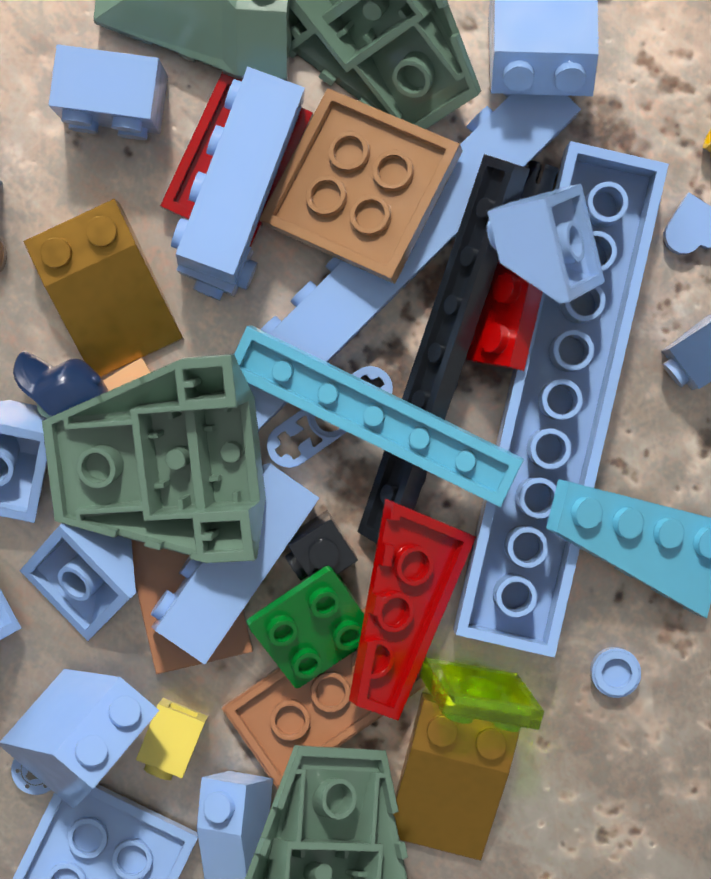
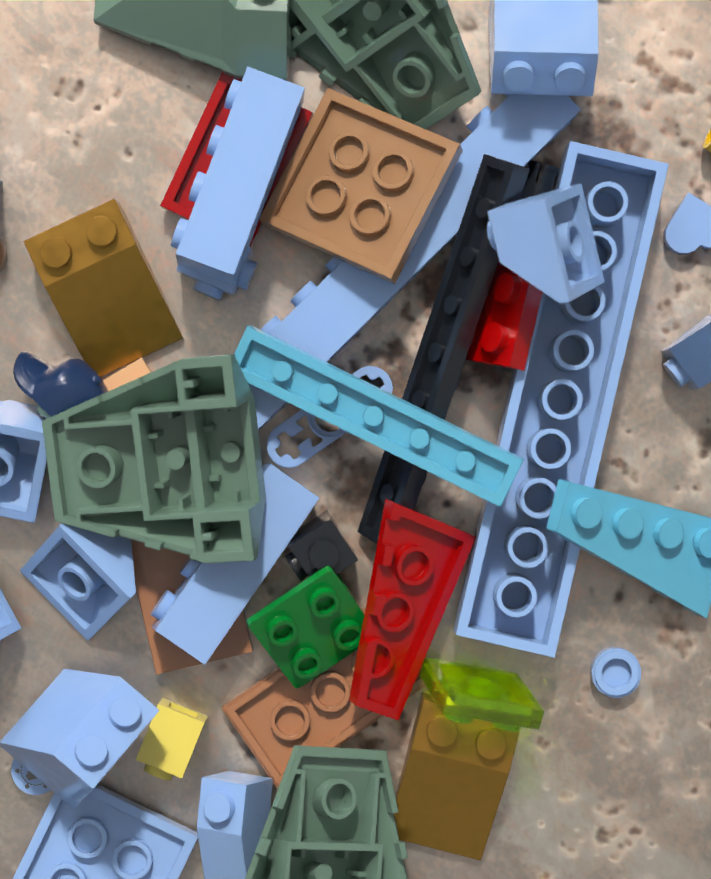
light blue brick [48,44,168,140] -> none

